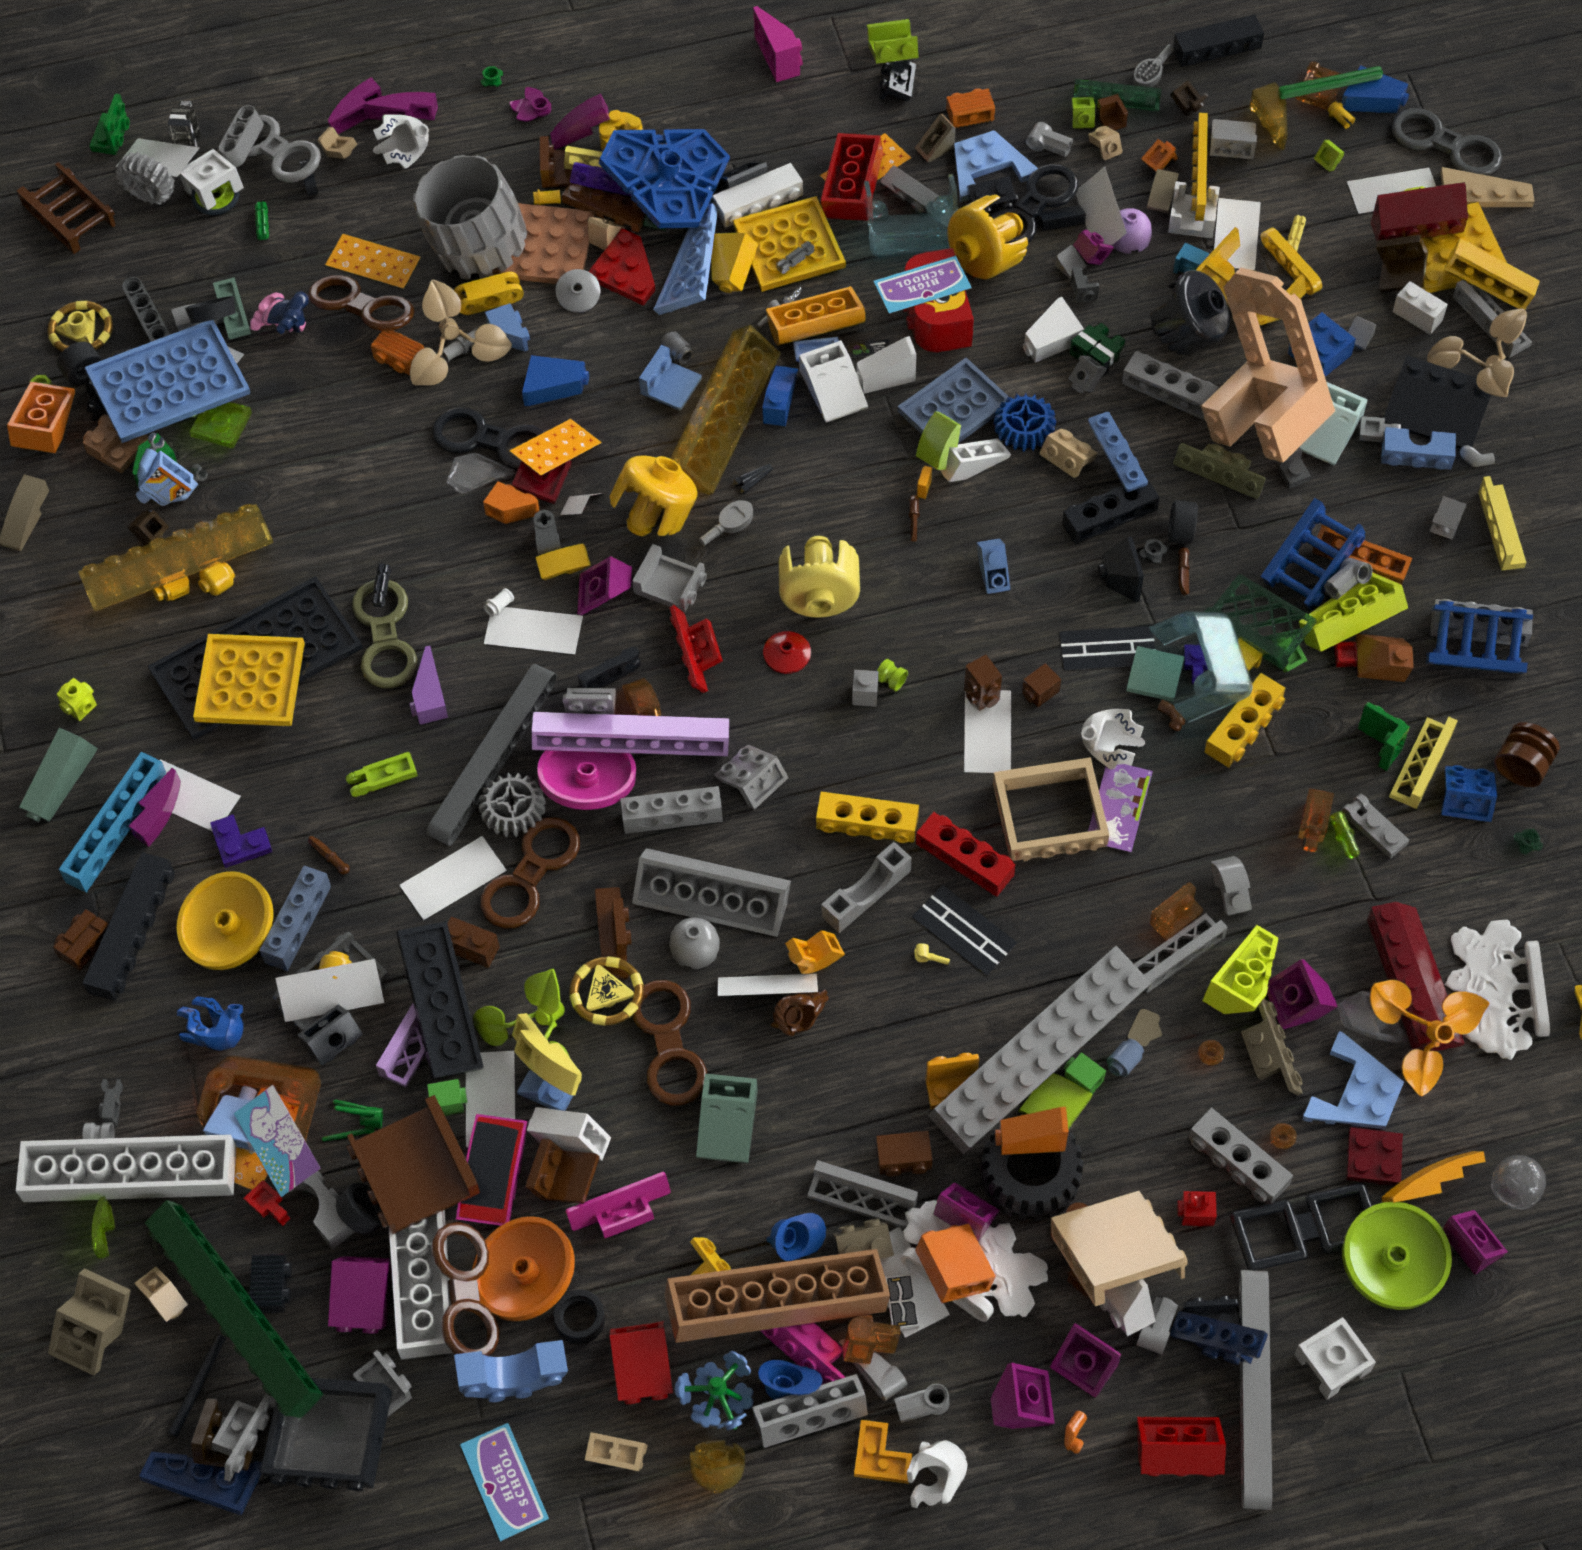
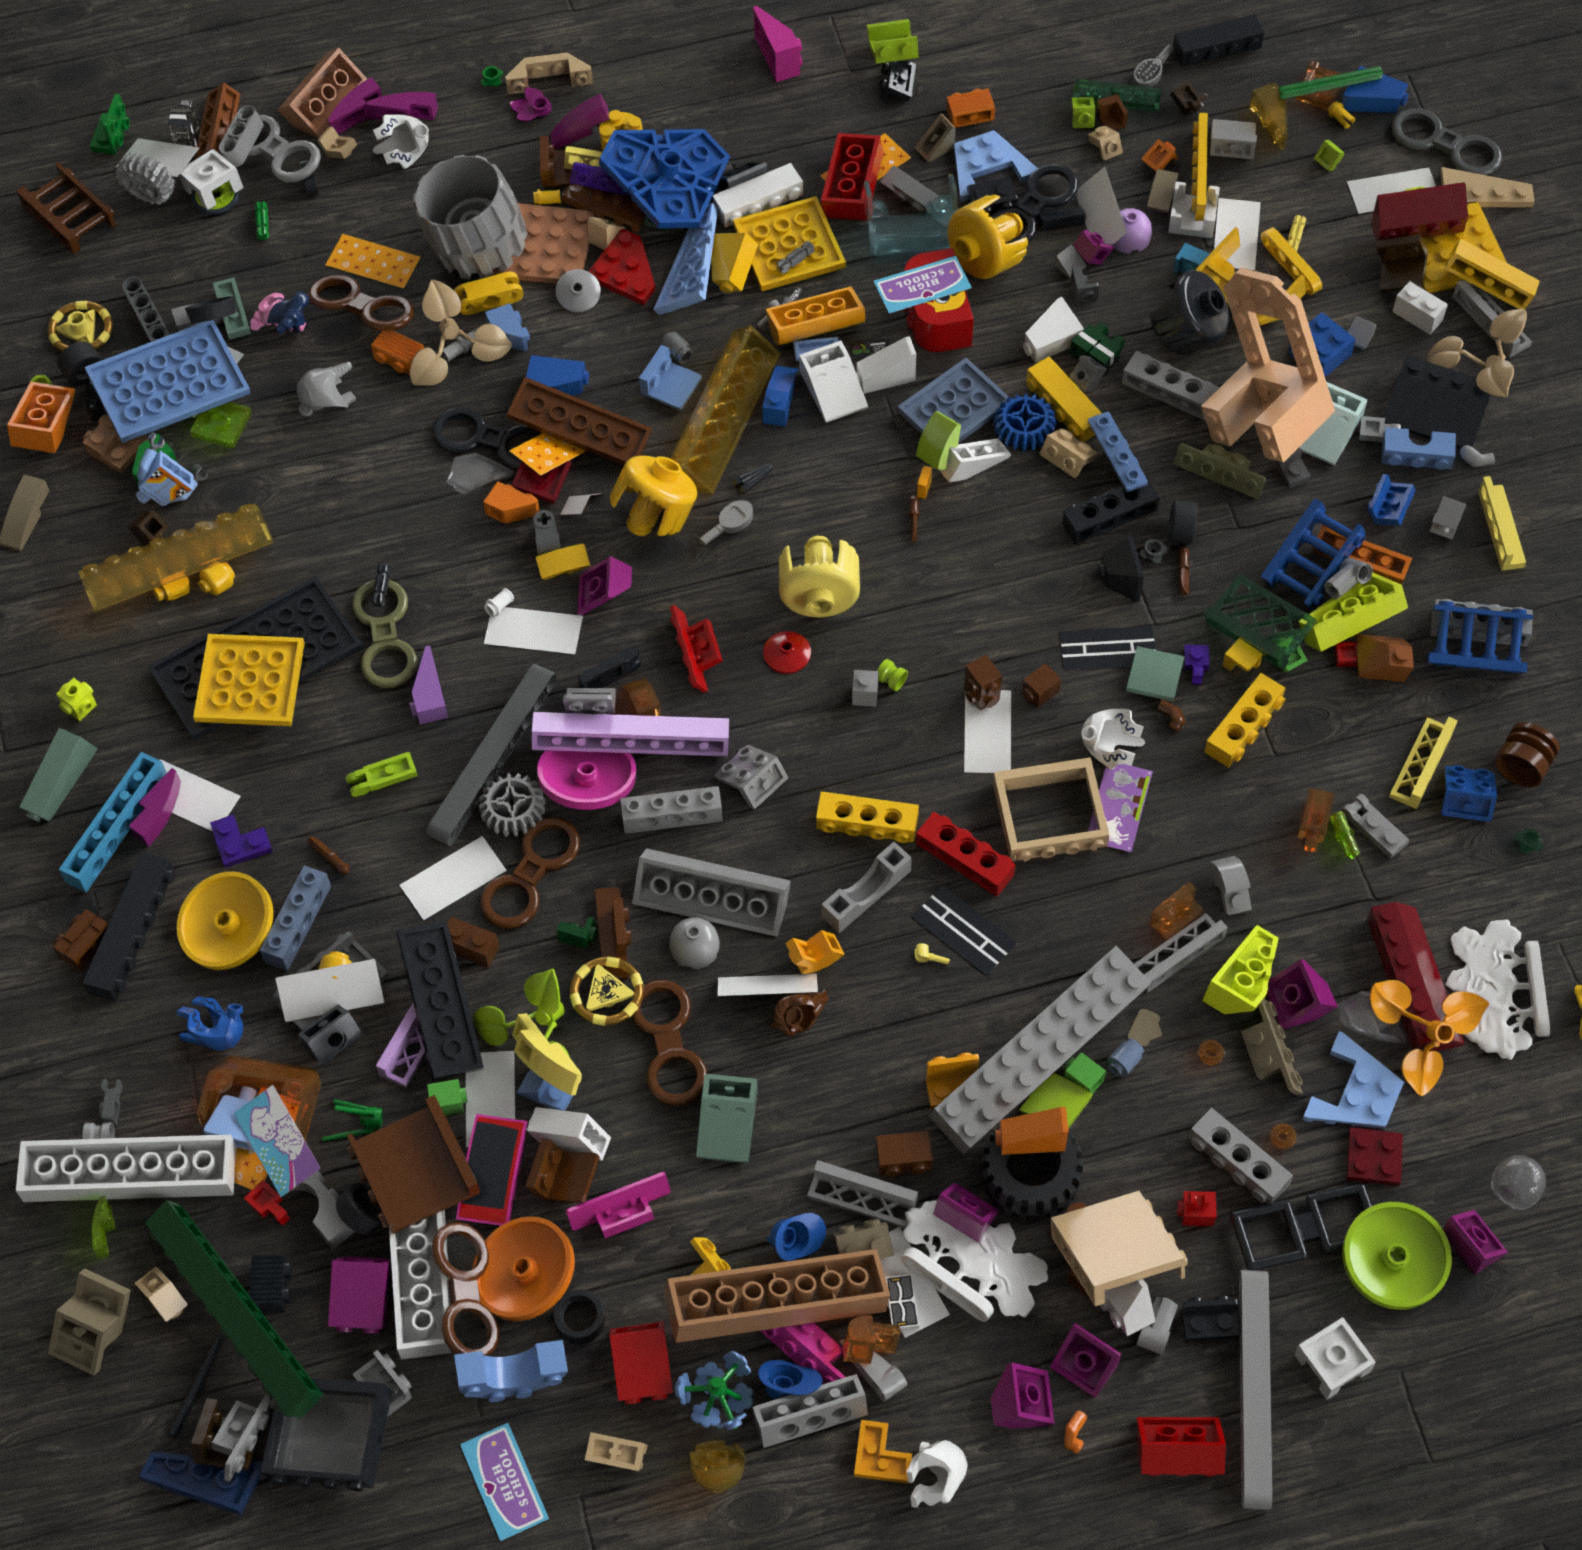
light grey panel [633,544,707,612] -> none
light grey piece [894,1383,950,1423] -> none
orange brick [915,1224,996,1303] -> none
medium blue slope [977,539,1010,594] -> none
light grey piece [1026,122,1073,157] -> none
clear light blue windscreen [1150,611,1253,723] -> none
dark blue bracket [1170,1311,1268,1365] -> none
green bracket [1358,702,1410,771] -> none
light orange slope [1382,1151,1486,1203] -> none
none -> dark orange fence [194,82,240,160]
none -> nougat slope [278,47,367,138]
none -> light grey piece [297,362,356,416]
none -> tan slope [505,53,593,94]
none -> reddish brown plate [507,377,652,465]
none -> dark green bracket [557,916,598,950]
none -> yellow brick [1026,356,1102,442]
none -> blue bracket [1368,474,1416,526]

